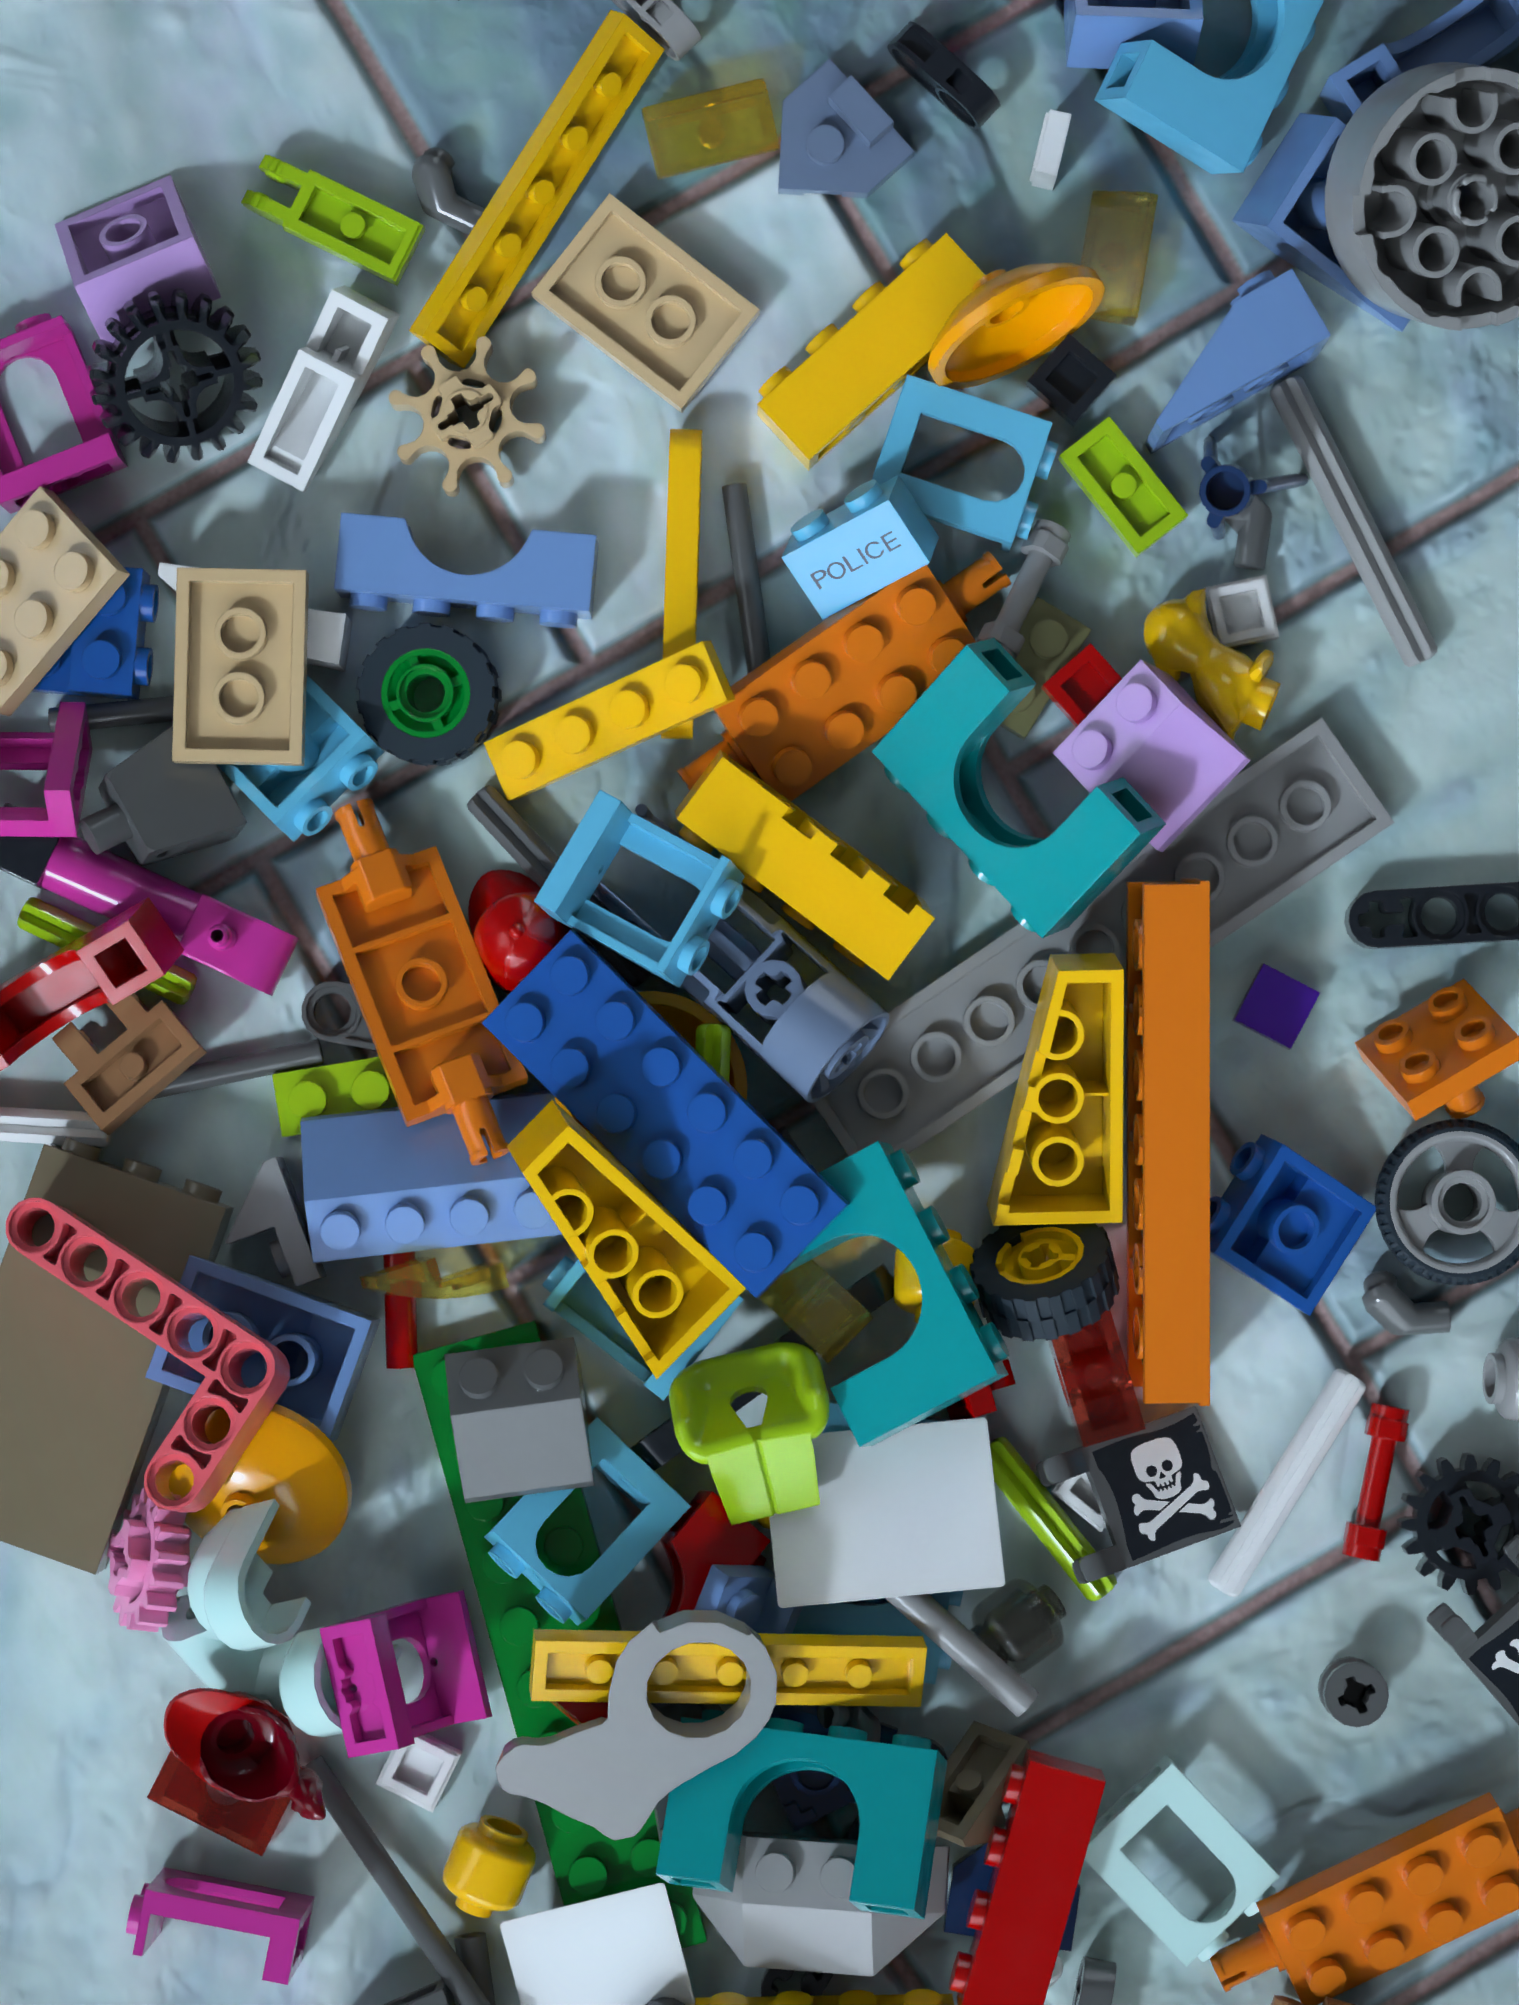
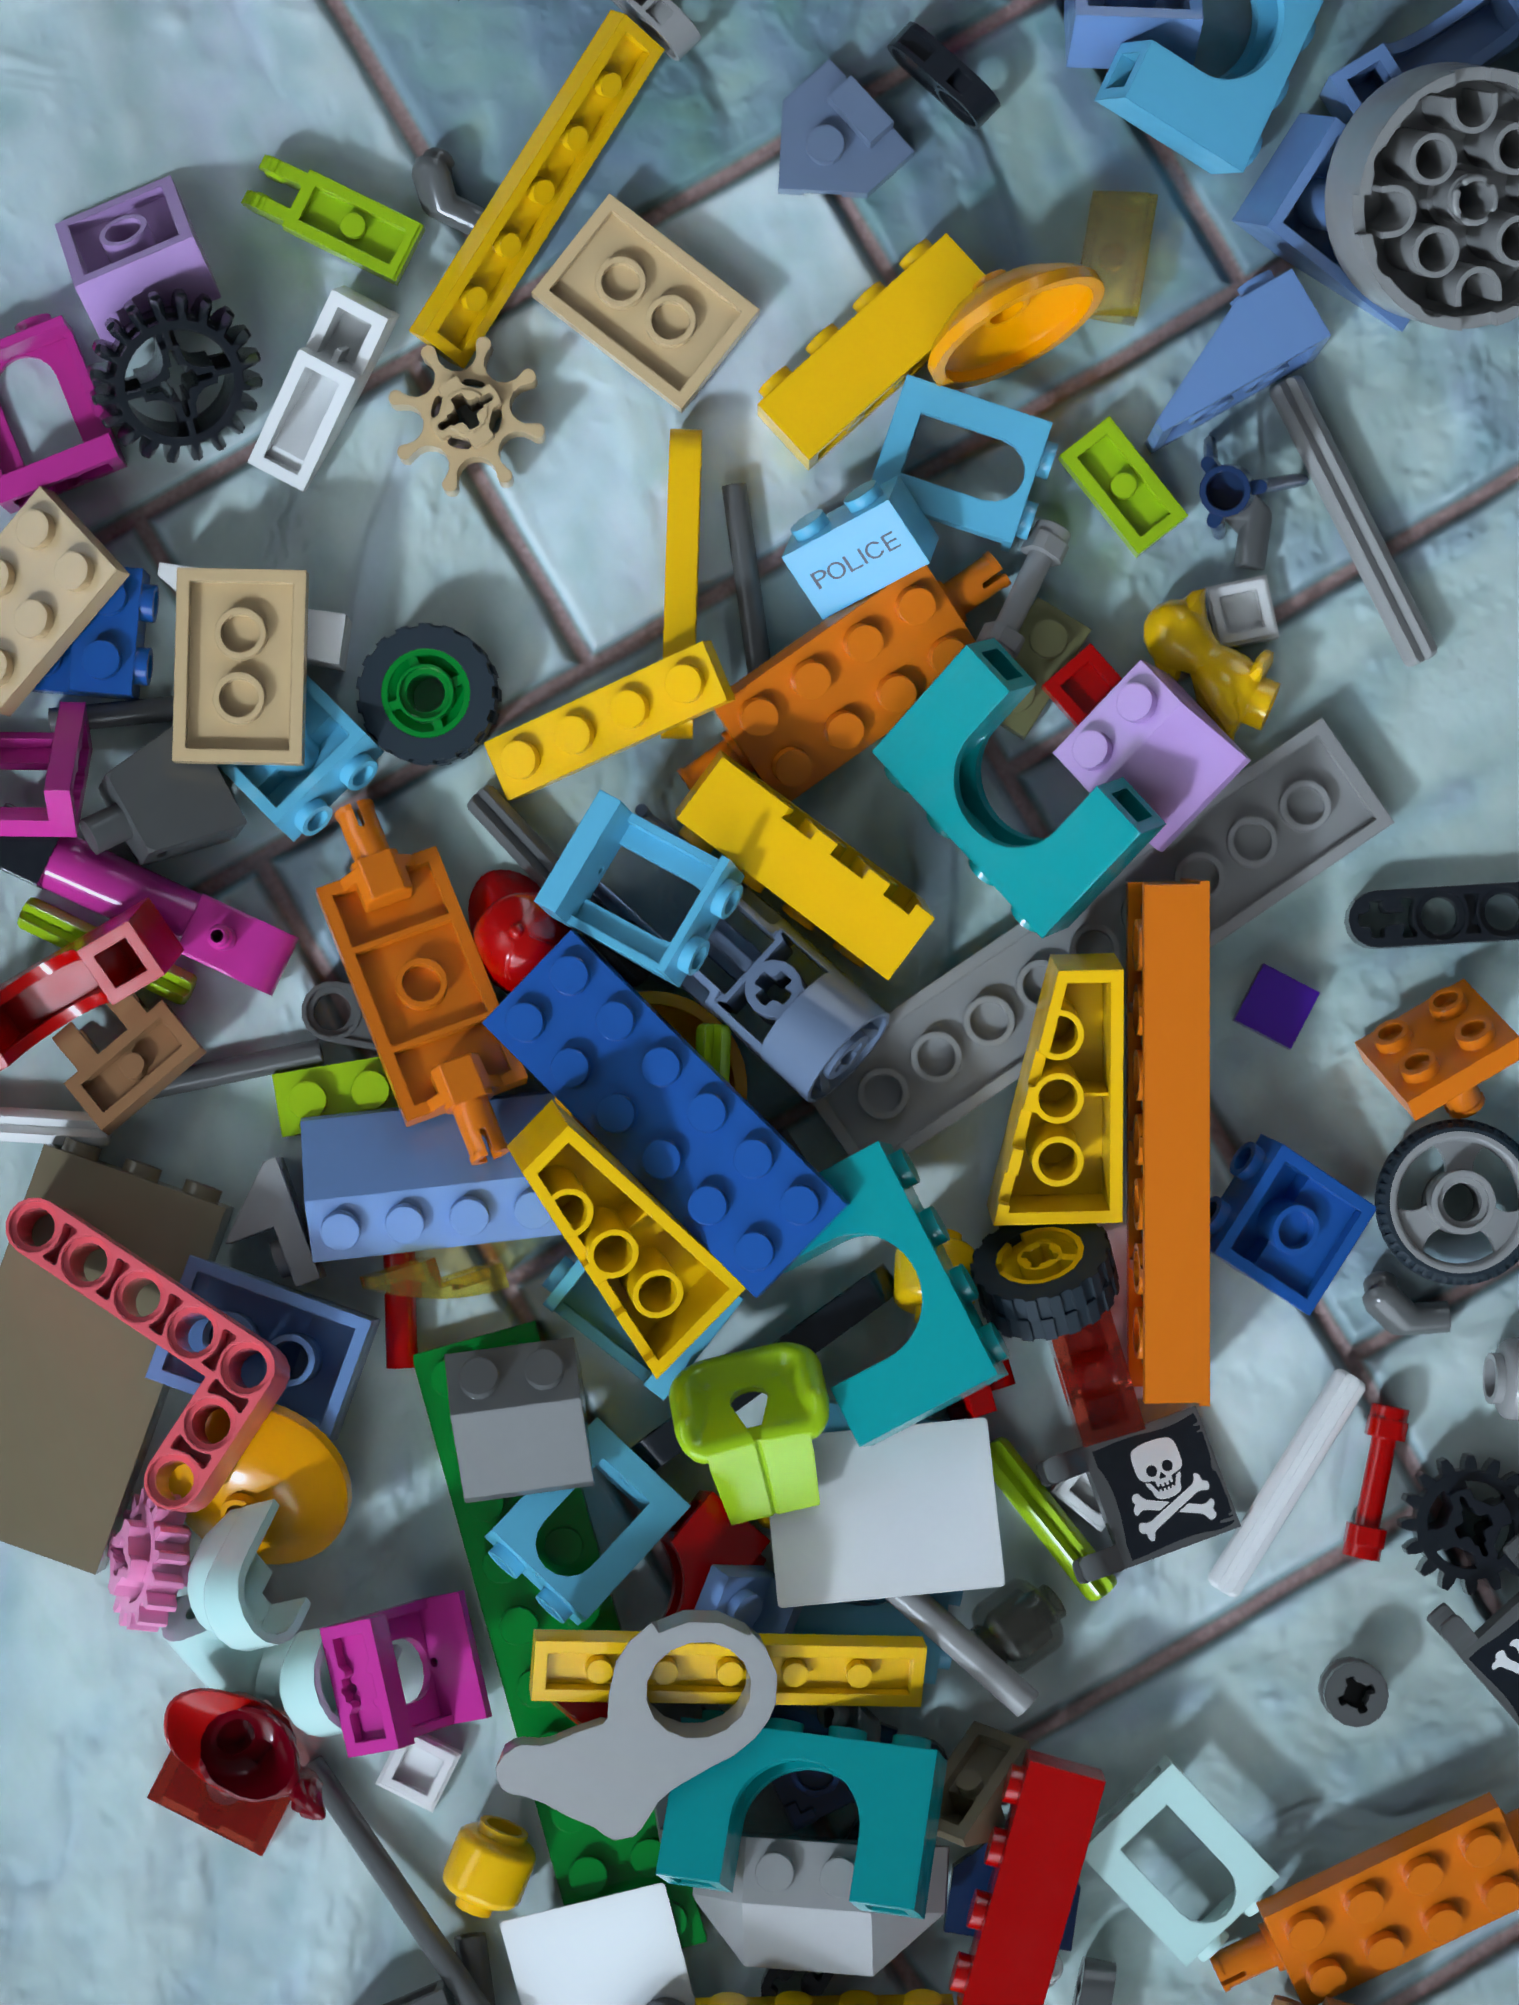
dark pink panel [126,1867,315,1985] -> none
medium blue arch [334,512,599,628] -> none
clear yellow slope [641,78,780,180] -> none
clear yellow slope [758,1259,873,1364] -> none
black plate [1026,334,1117,427] -> none
white tile [1029,109,1072,191] -> none

